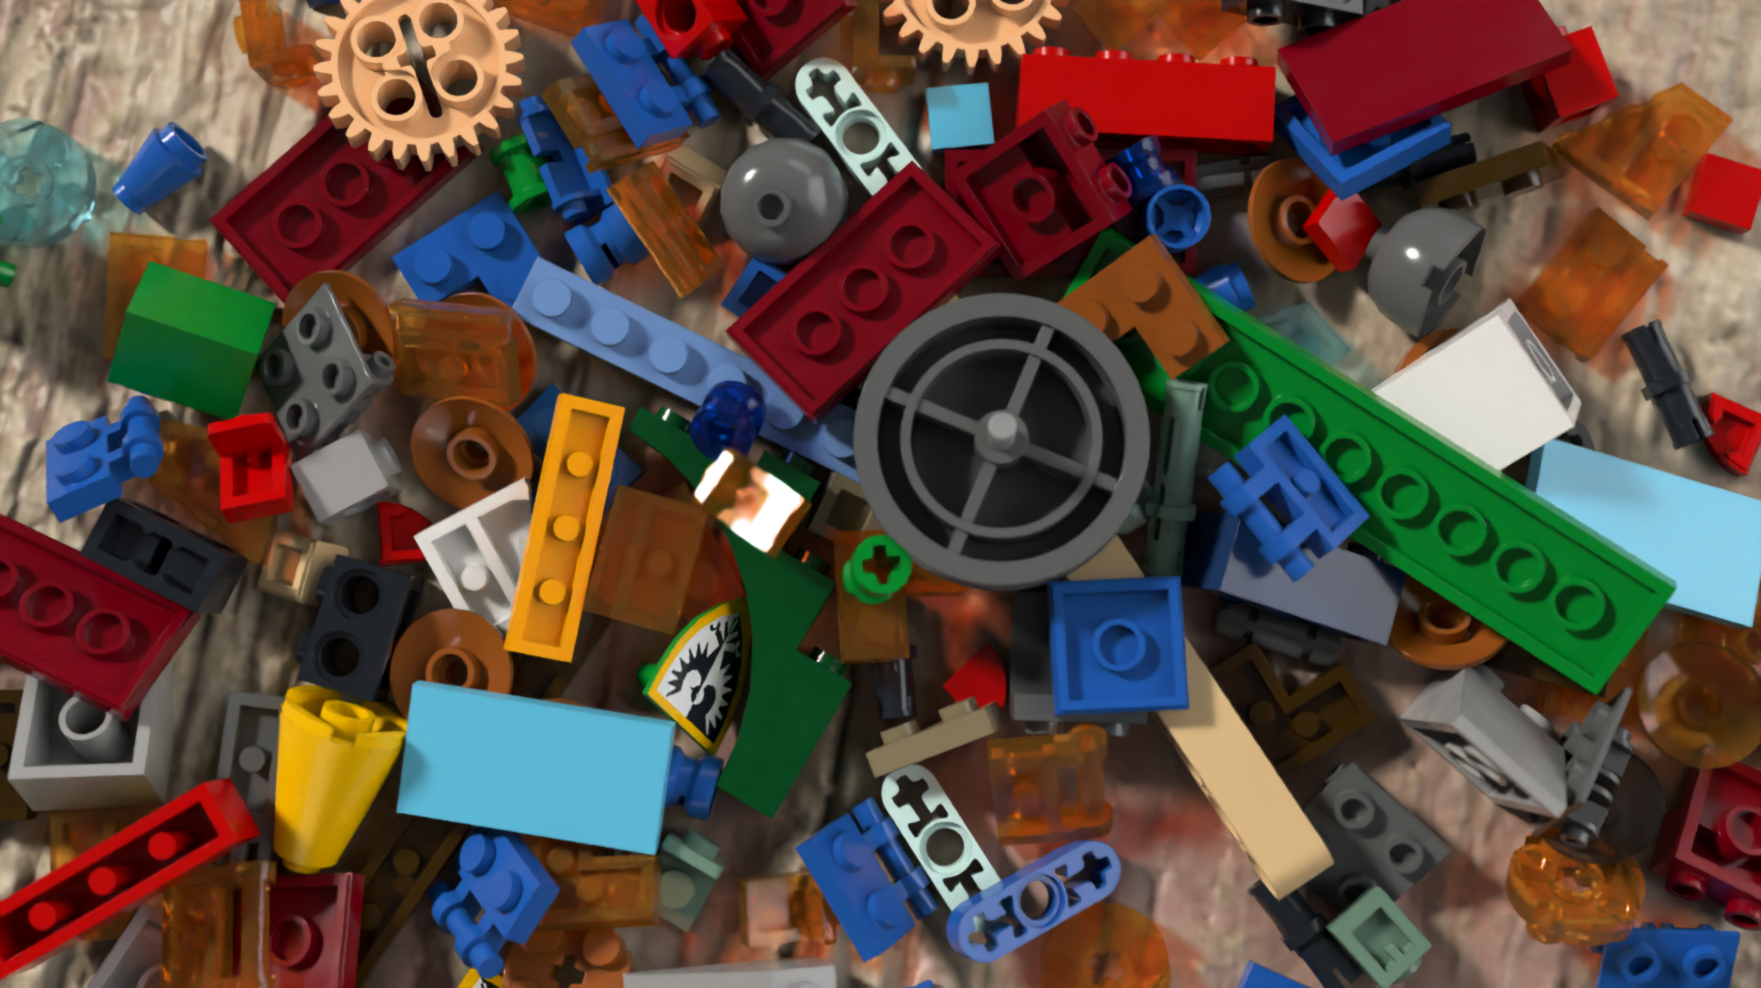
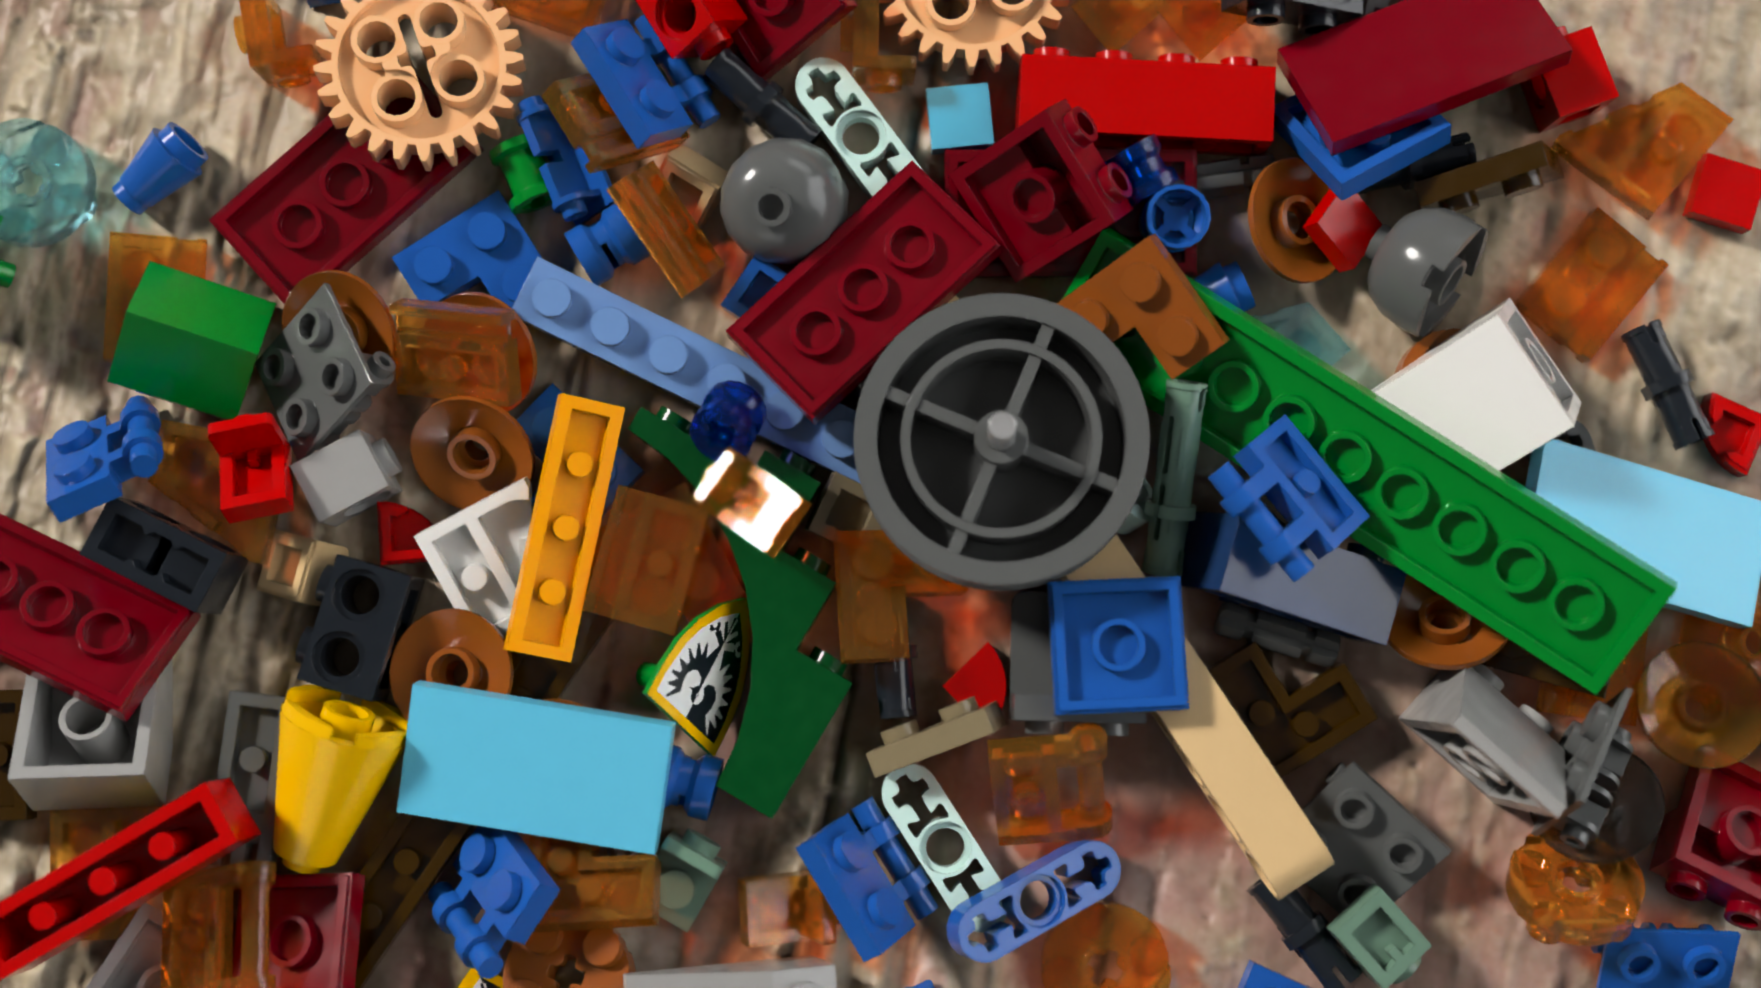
green bush [842,535,912,606] -> none

